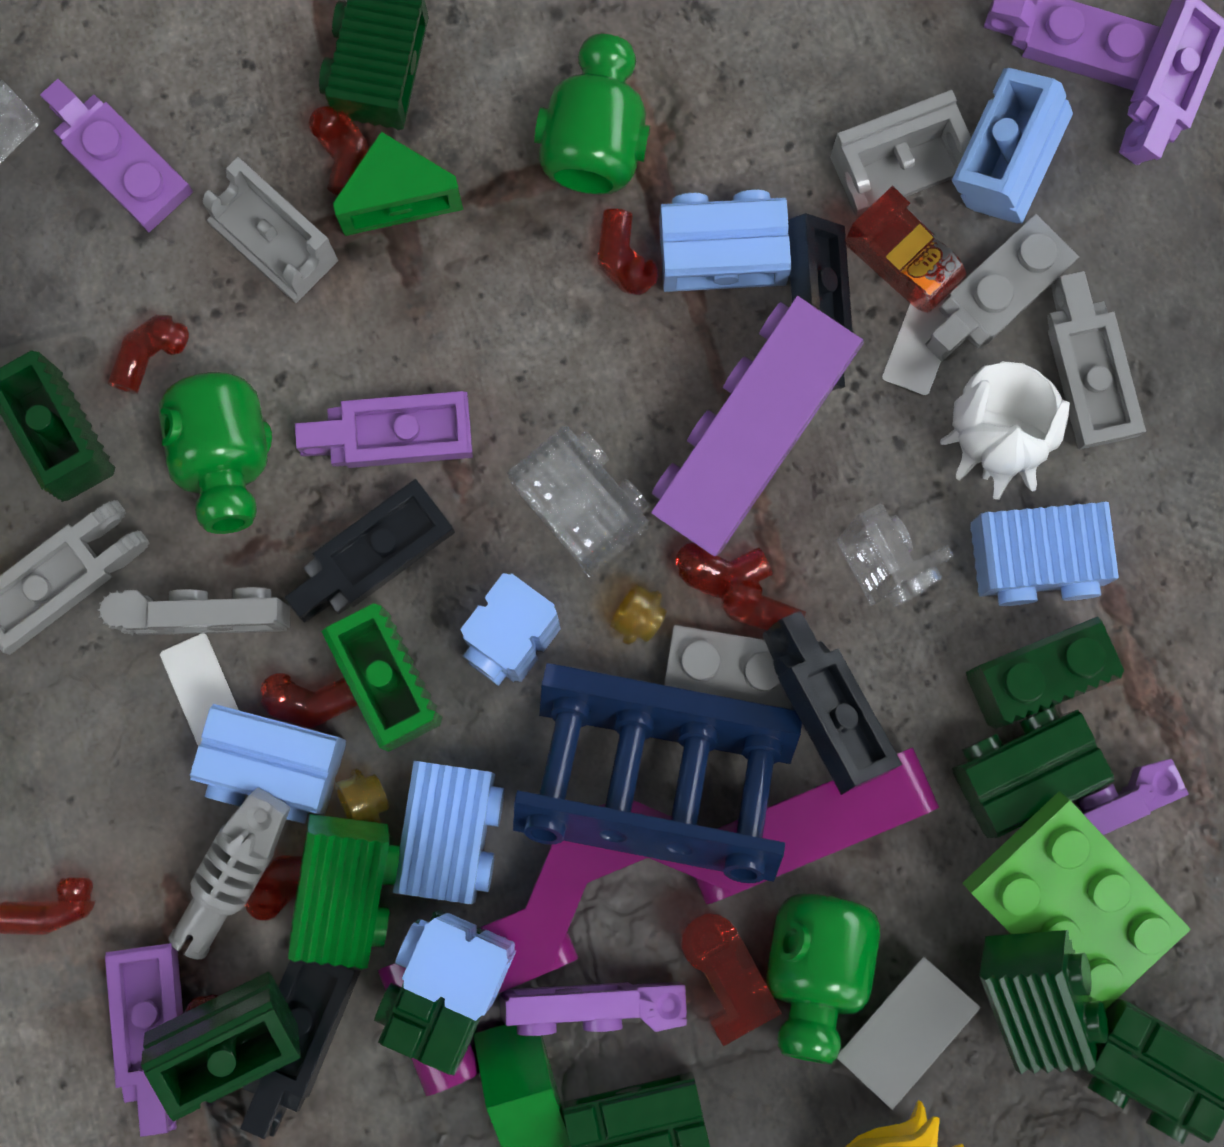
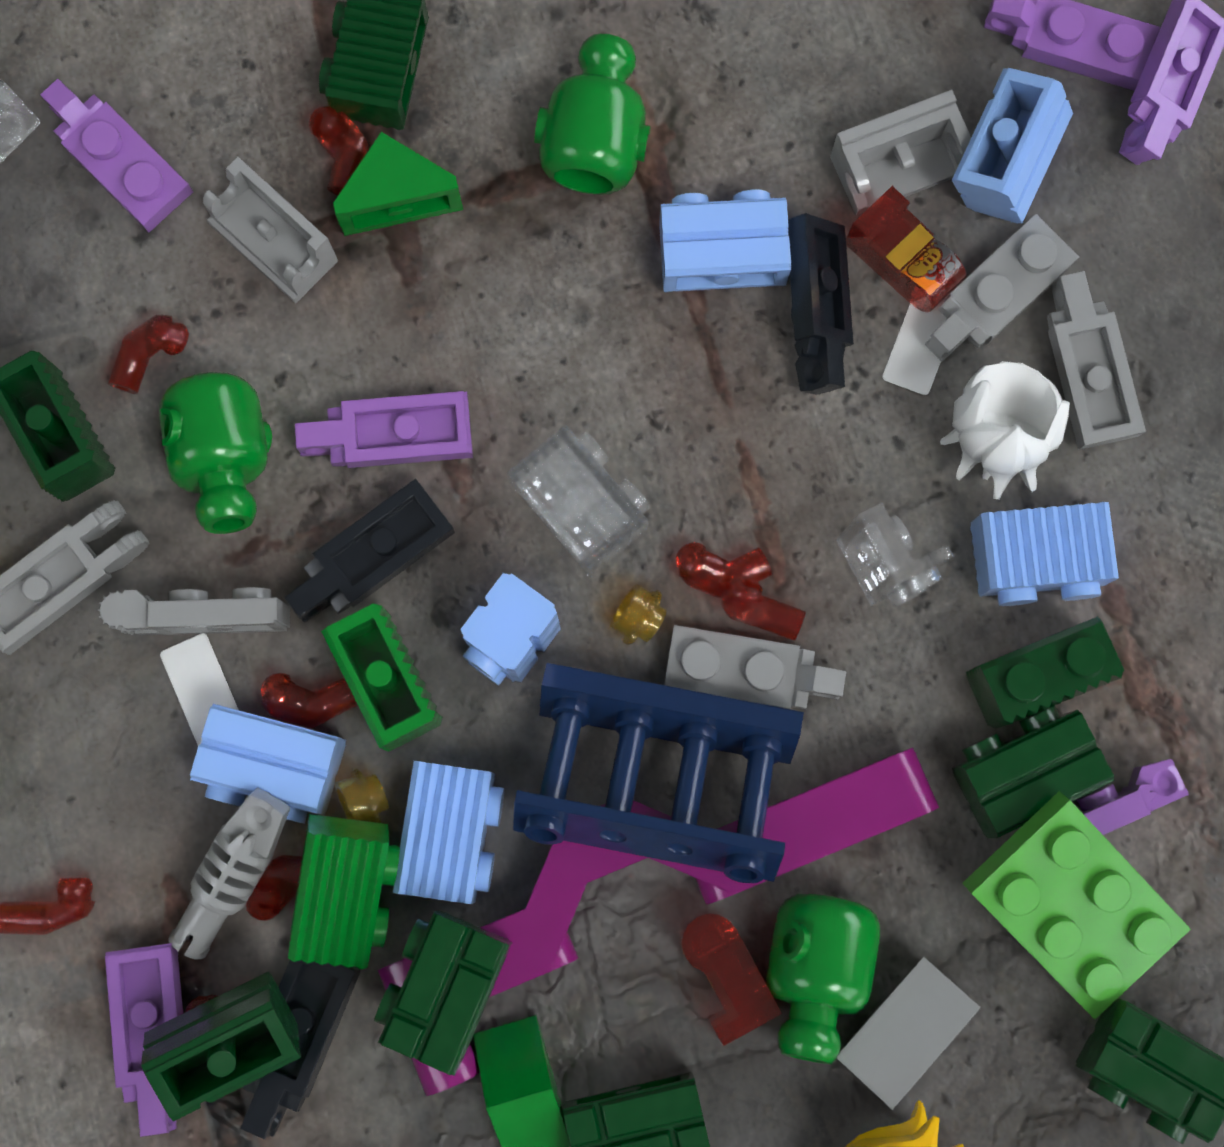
light blue brick [395,913,516,1021] -> none
medium lavender hinge [499,982,687,1036] -> none
clear red arm [597,208,659,295] -> none
medium lavender brick [651,296,864,557] -> none
black hinge [762,611,902,795] -> none
dark green brick [979,930,1108,1075] -> none

